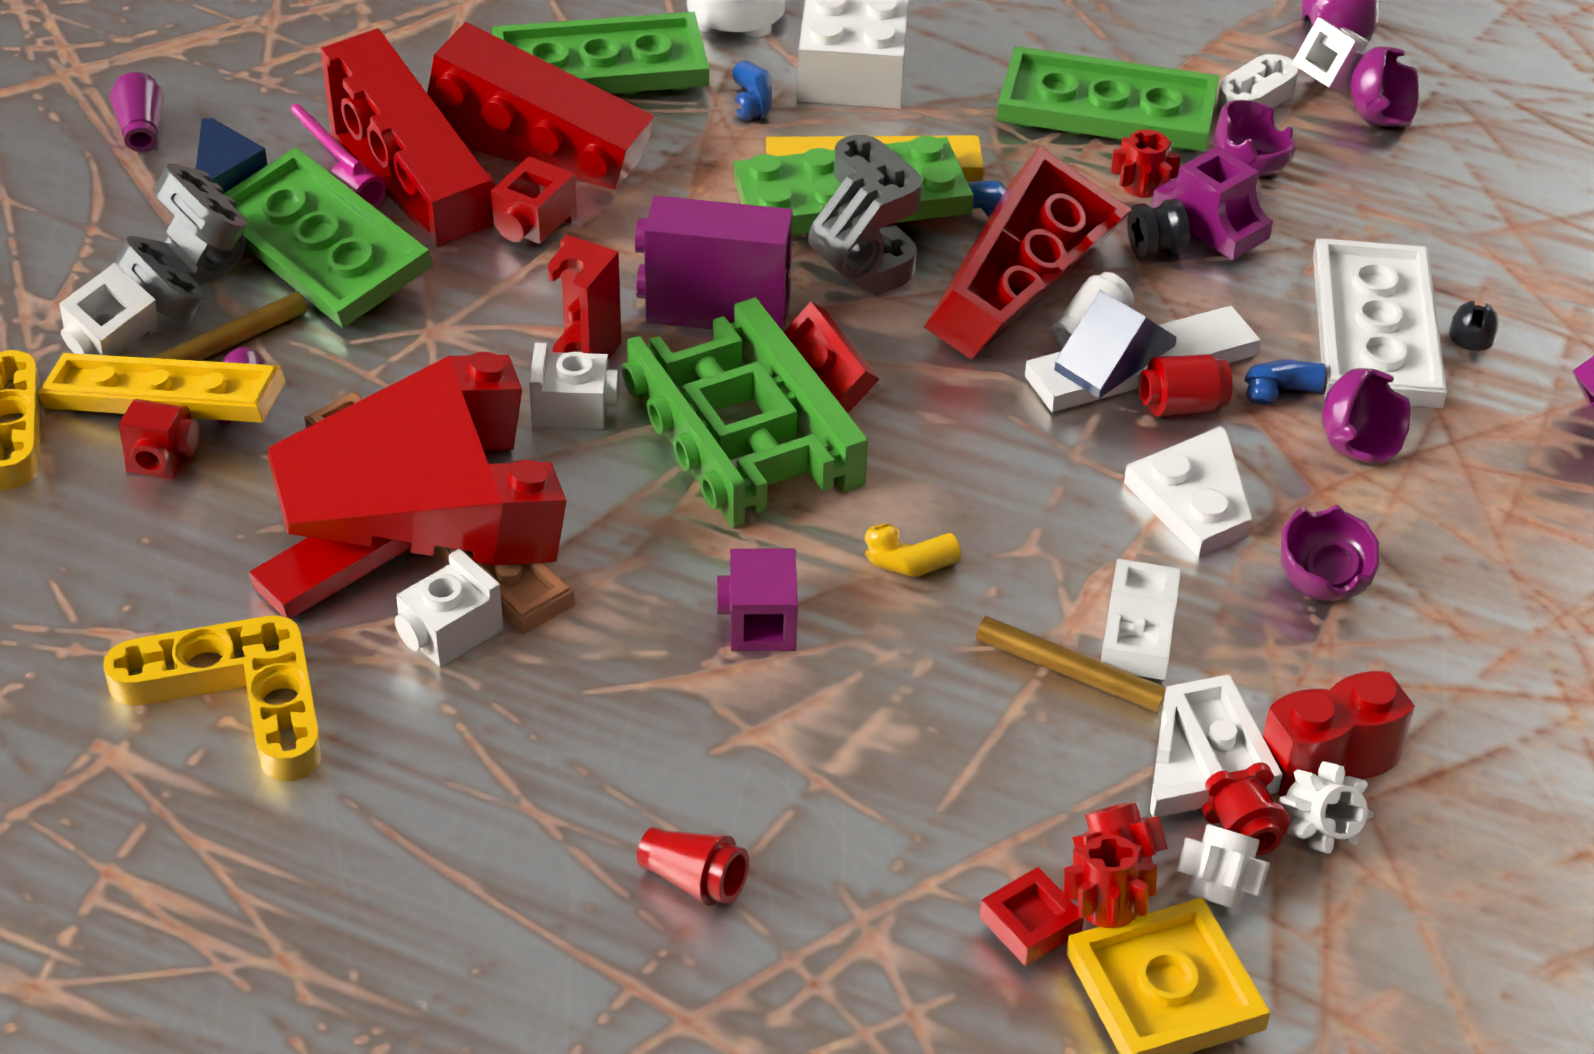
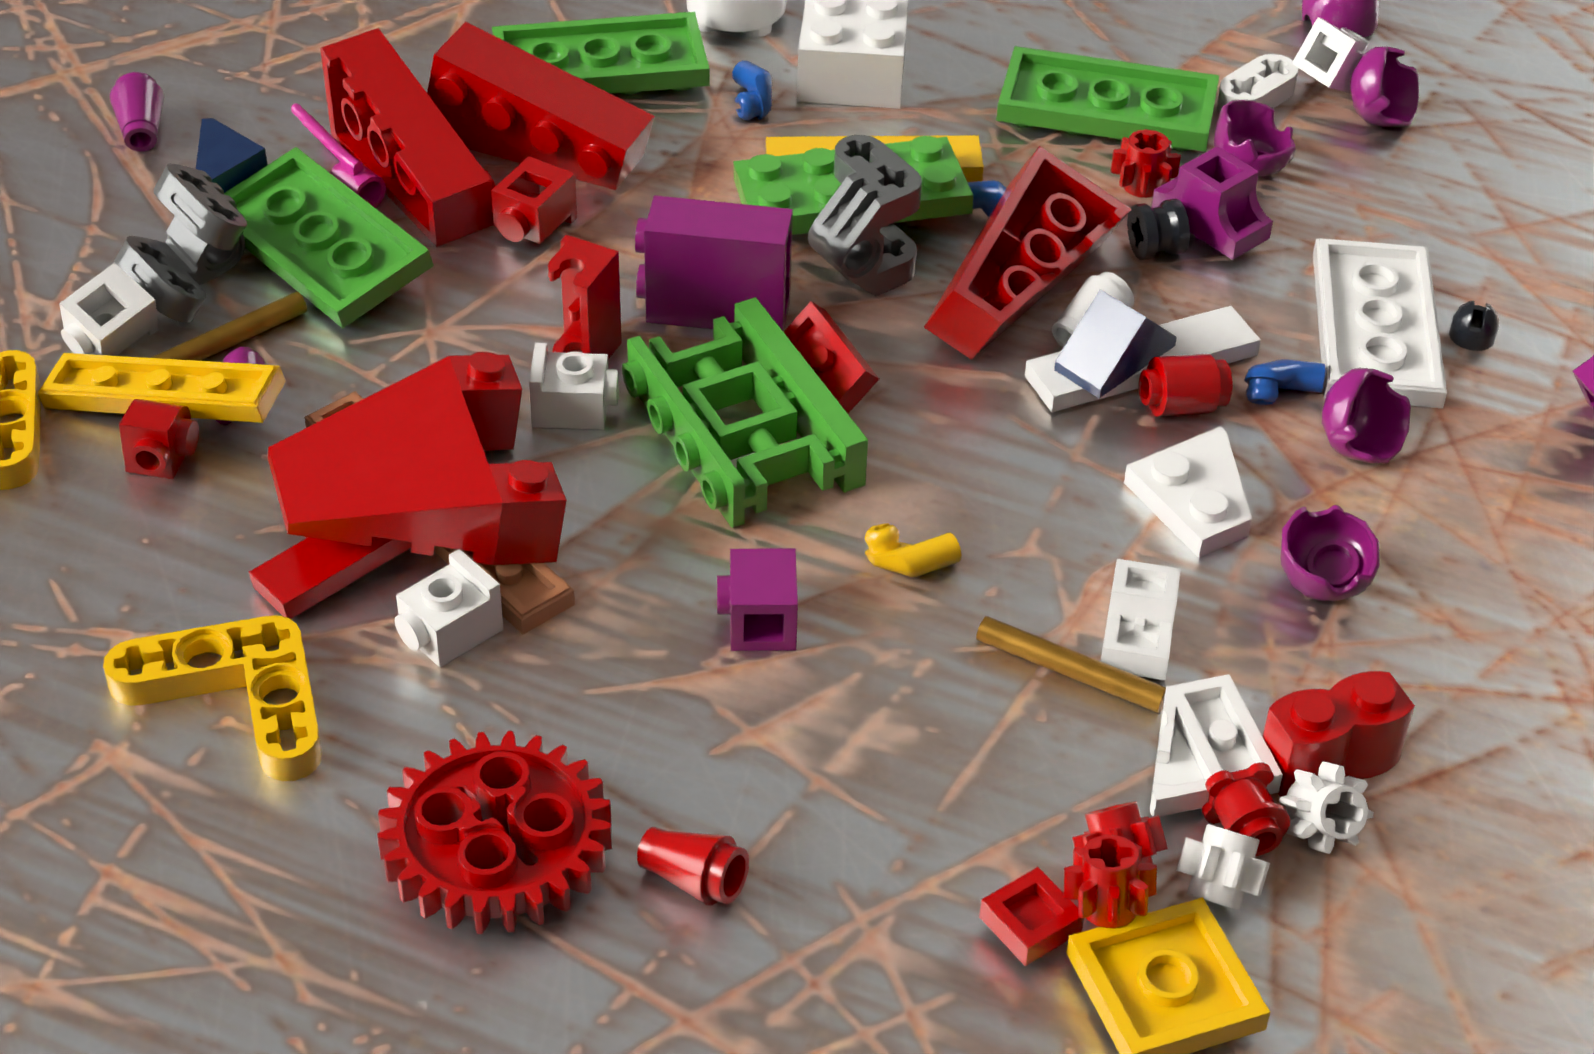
none -> red gear [377,731,612,934]

